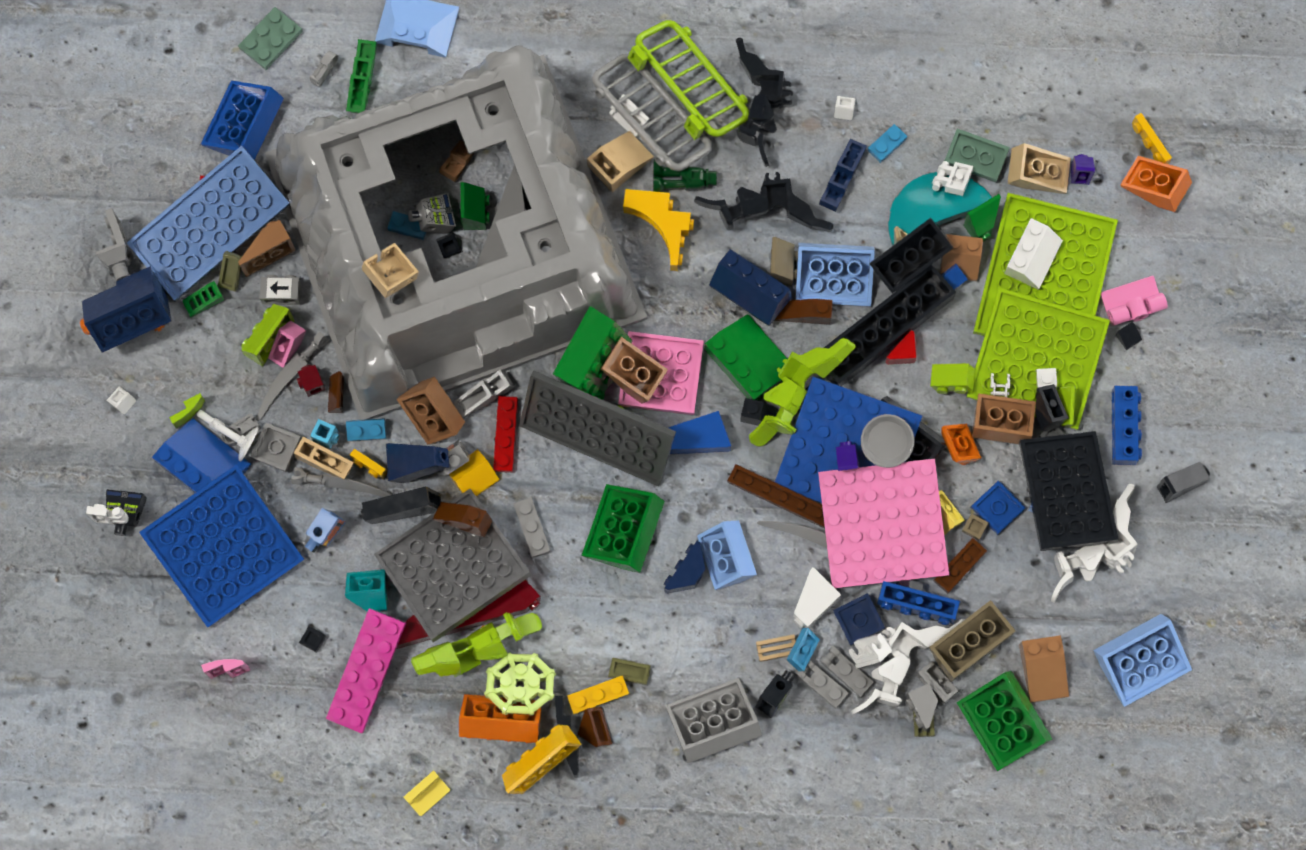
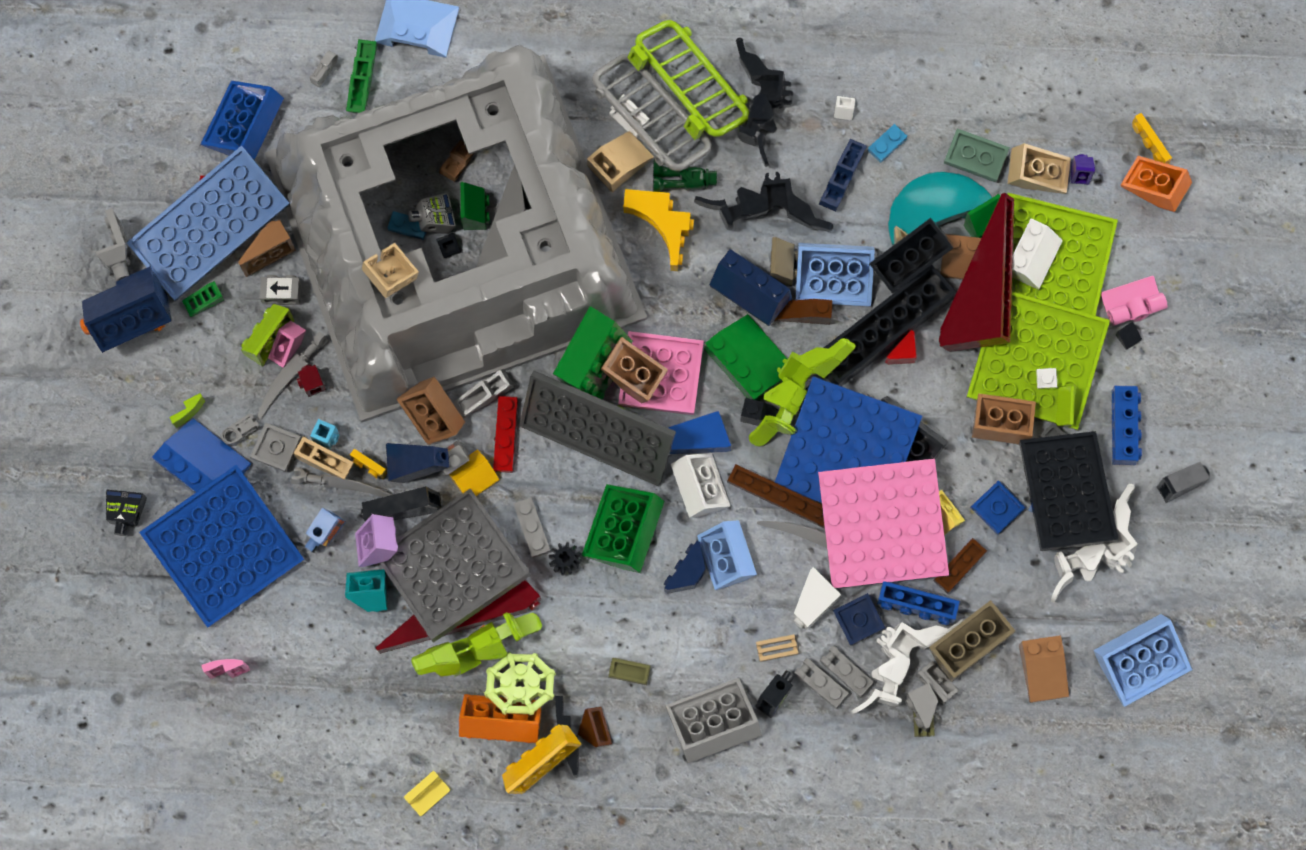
white plate [86,504,129,524] -> none
white slope [106,386,136,414] -> none
white dish [197,410,259,462] -> none
olive tile [218,251,242,292] -> none
sand green plate [238,7,303,70] -> none
black tile [299,626,326,653] -> none
dark pink plate [326,608,406,734] -> none
reddish brown slope [328,371,344,413] -> none
dark azure plate [346,418,386,441] -> none
reddish brown slope [433,502,492,537] -> none
yellow plate [567,675,629,714] -> none
dark azure plate [787,628,820,671] -> none
dark purple slope [836,441,859,471] -> none
white hinge [849,633,892,668] -> none
light grey piece [861,414,914,468] -> none
black tile [896,580,923,591] -> none
lime brick [930,363,975,394] -> none
white plate [932,161,973,196] -> none
blue tile [941,264,968,290] -> none
orange slope [941,424,981,465] -> none
green slope [956,671,1053,771] -> none
dark tan plate [962,513,989,541] -> none
white piece [990,373,1010,397] -> none
black slope [1035,384,1069,432] -> none
none -> lavender slope [355,514,398,567]
none -> black gear [549,542,582,576]
none -> white slope [671,453,730,518]
none -> dark red slope [939,193,1014,352]

